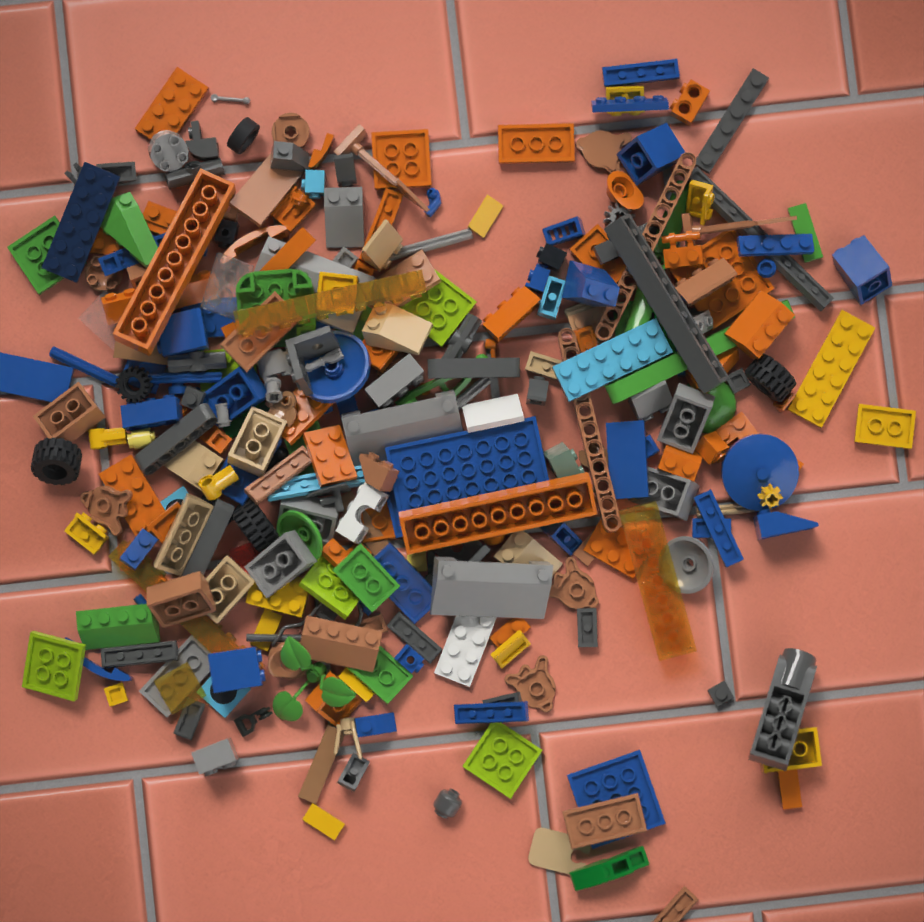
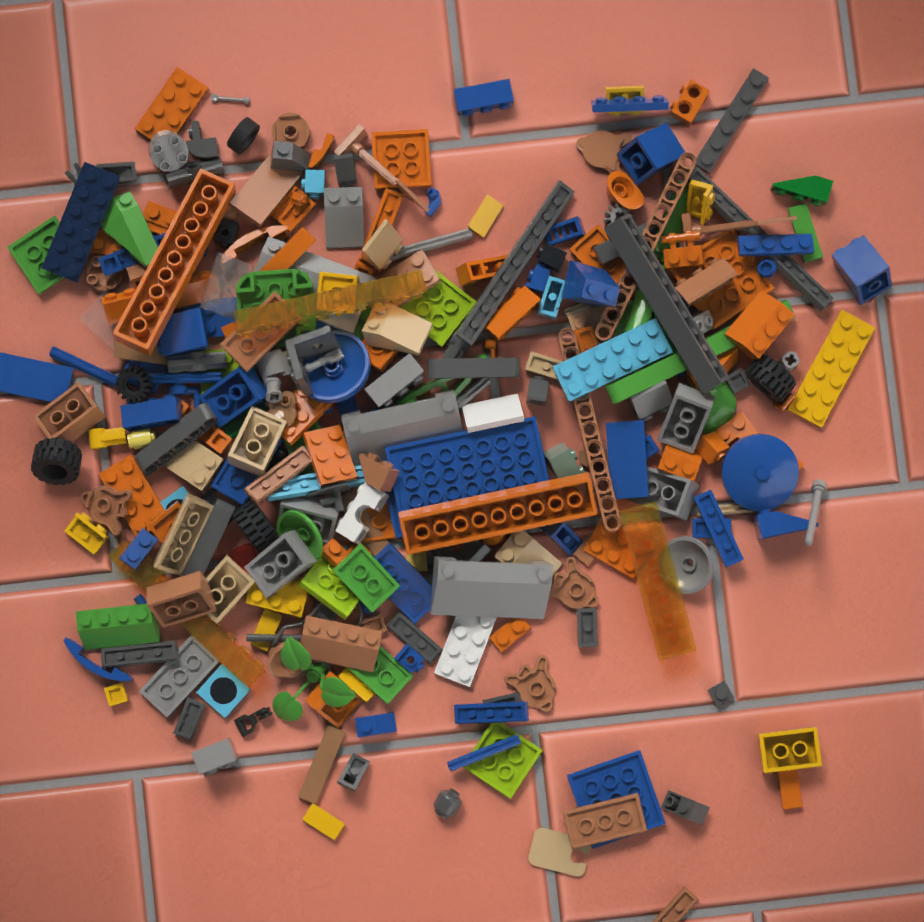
lime plate [22,631,86,701] -> none
clear yellow tile [154,662,207,715] -> none
dark grey plate [180,386,206,409] -> none
yellow piece [198,465,239,501] -> none
blue slope [208,647,266,693] -> none
light grey pin [215,403,232,427] -> none
light grey tile [332,246,359,268] -> none
tan plant [334,718,362,759] -> none
yellow tile [490,630,531,668] -> none
orange plate [498,123,575,164] -> none
green slope [569,846,650,891] -> none
blue plate [602,59,680,87] -> none
dark grey brick [748,648,817,771] -> none
yellow gear [757,484,783,509] -> none
yellow plate [854,404,916,449] -> none
none -> blue axle [447,735,521,771]
none -> blue brick [454,79,514,117]
none -> dark grey plate [454,180,575,346]
none -> orange slope [455,255,507,287]
none -> dark grey slope [661,790,710,825]
none -> green slope [770,175,833,207]
none -> light grey bush [780,351,799,371]
none -> light grey piece [805,479,827,546]

